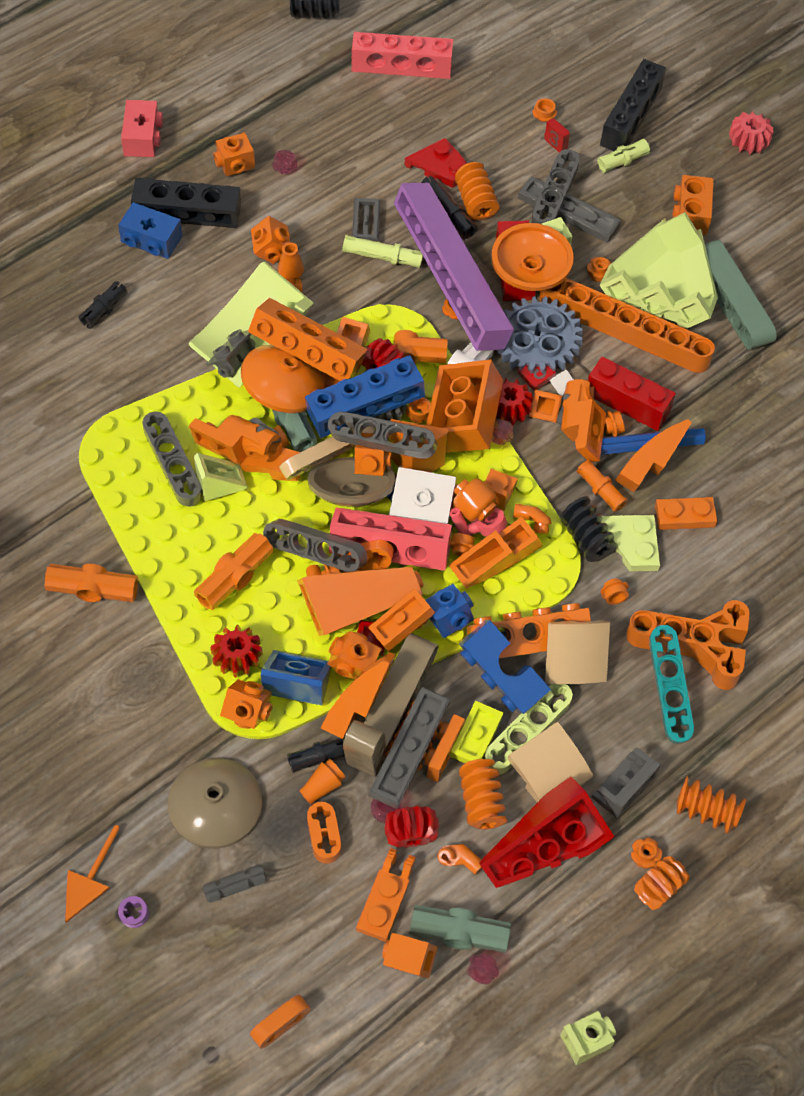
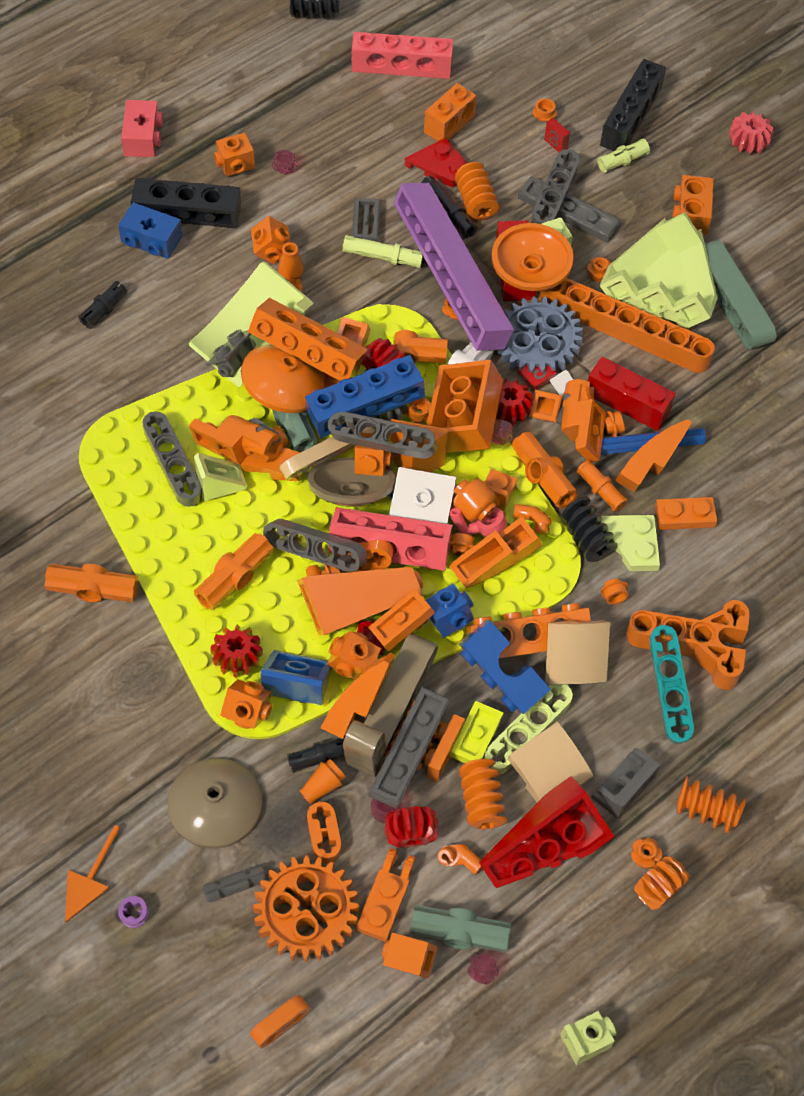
none -> orange gear [253,855,359,963]
none -> orange brick [424,83,477,141]
none -> orange piece [511,432,578,508]

